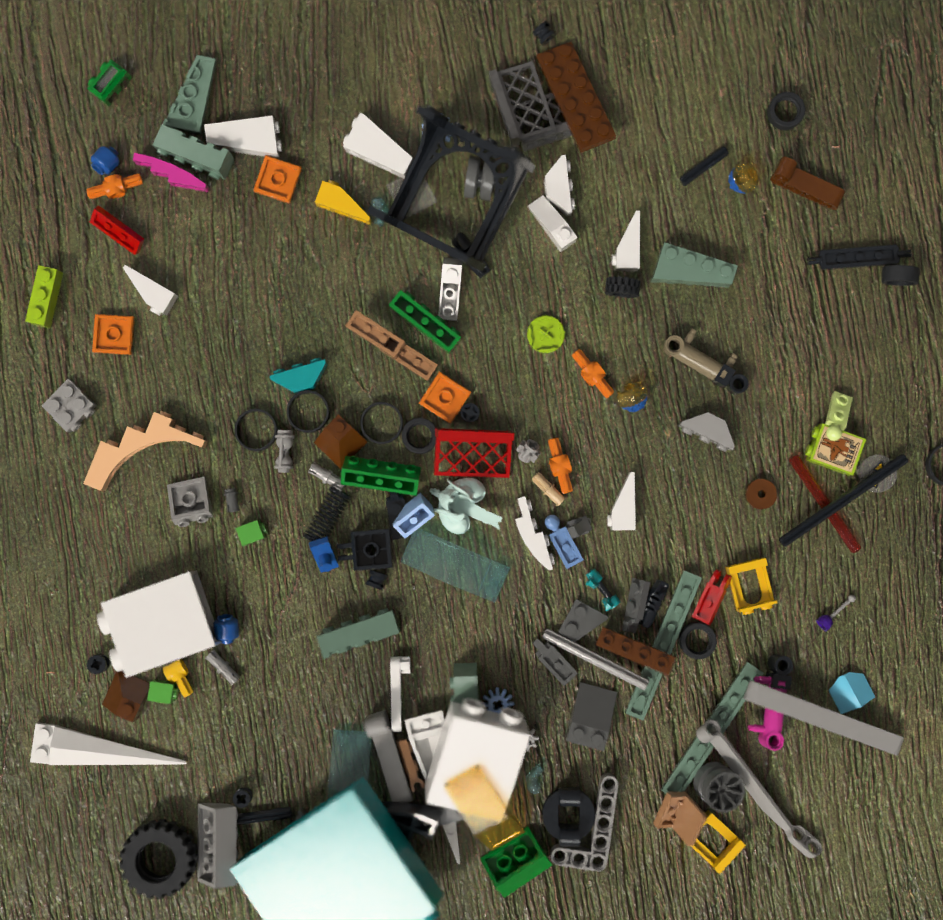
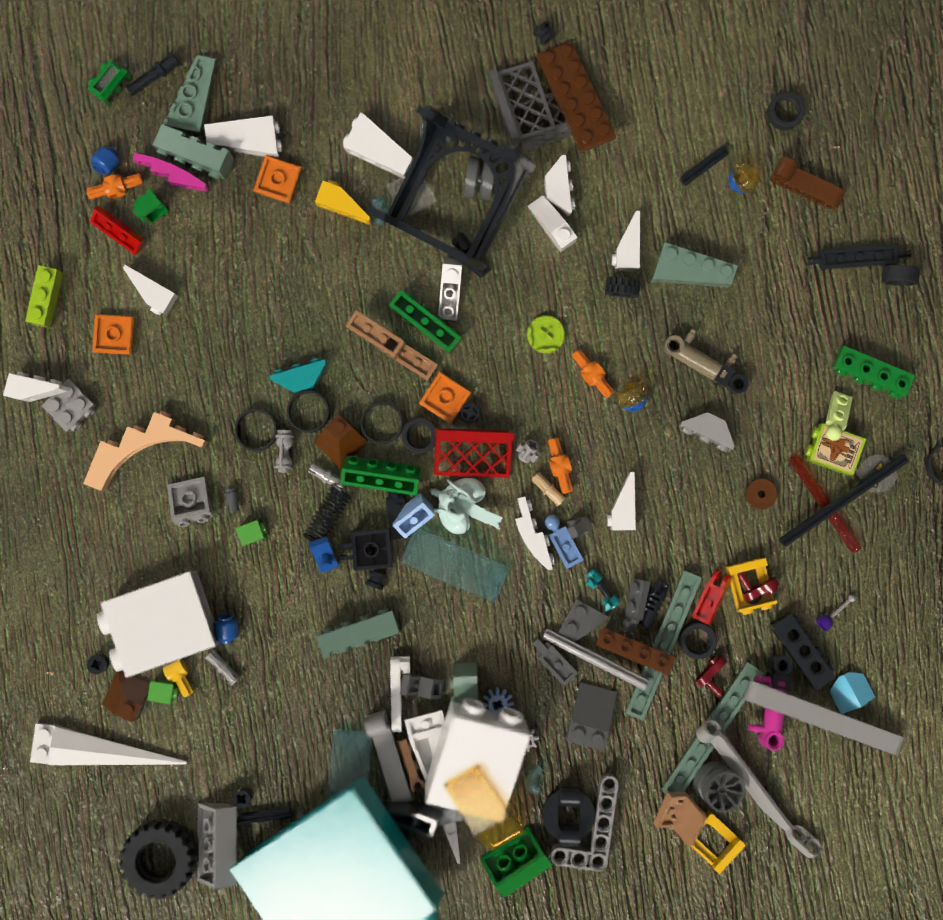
none -> white slope [3,371,69,402]
none -> black pin [125,52,180,97]
none -> green window [132,187,169,225]
none -> dark grey brick [400,674,444,699]
none -> dark red piece [695,655,727,697]
none -> dark red piece [737,572,780,602]
none -> black brick [769,612,836,691]
none -> green brick [831,346,915,399]

